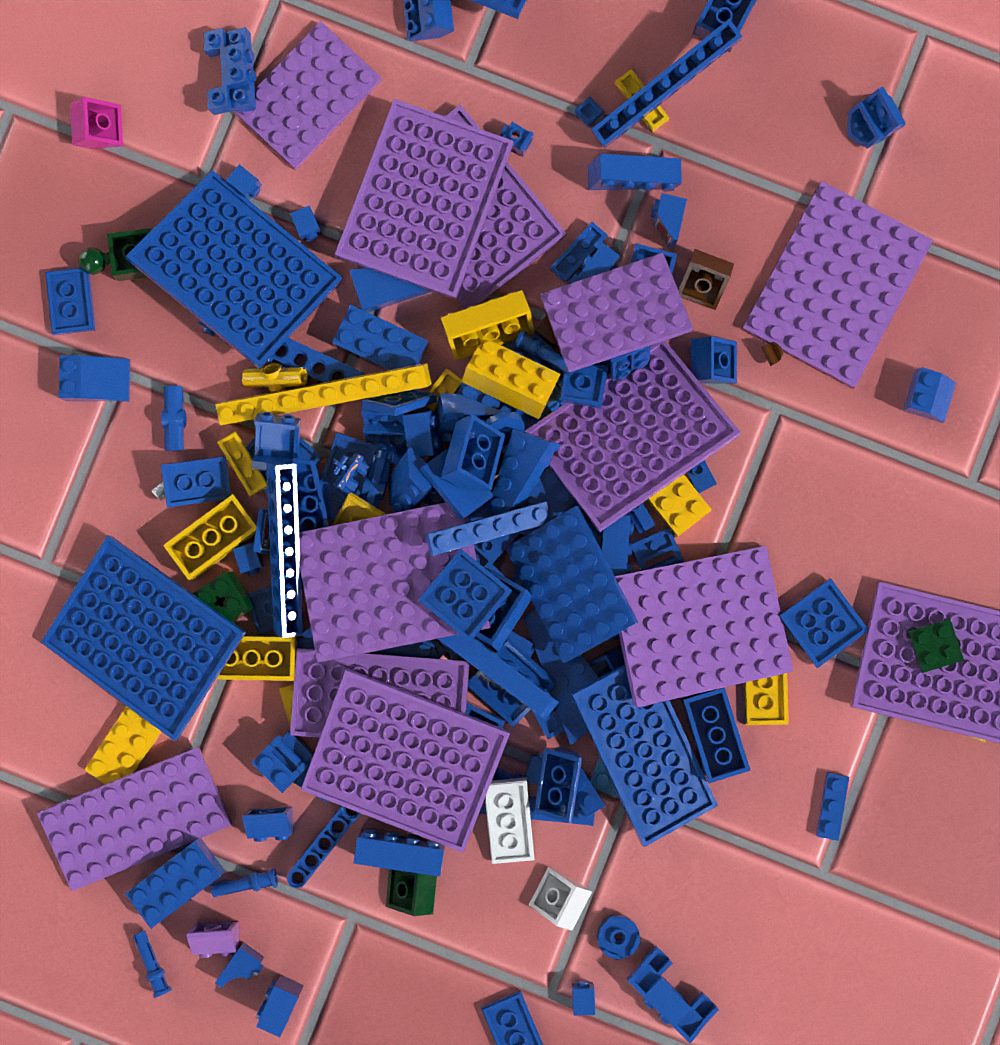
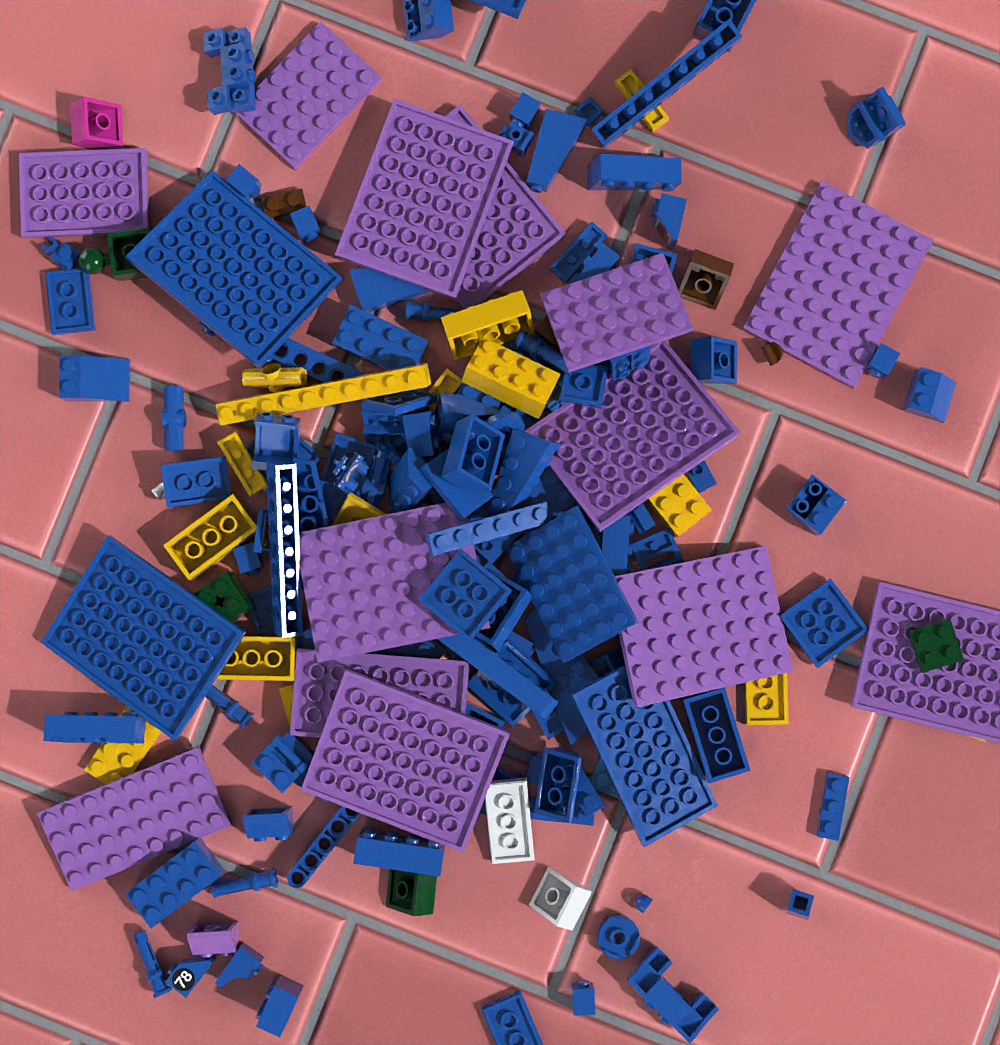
none -> medium lavender plate [19,148,150,238]
none -> blue plate [41,237,81,271]
none -> blue wedge [43,712,145,744]
none -> blue slope [166,955,216,998]
none -> blue pin [206,685,254,729]
none -> reddish brown plate [261,188,307,219]
none -> blue pin [405,301,462,322]
none -> blue brick [510,92,541,130]
none -> blue slope [526,109,587,193]
none -> blue hinge [635,894,653,913]
none -> blue slope [786,474,847,535]
none -> blue brick [787,889,814,920]
none -> blue brick [865,343,900,379]

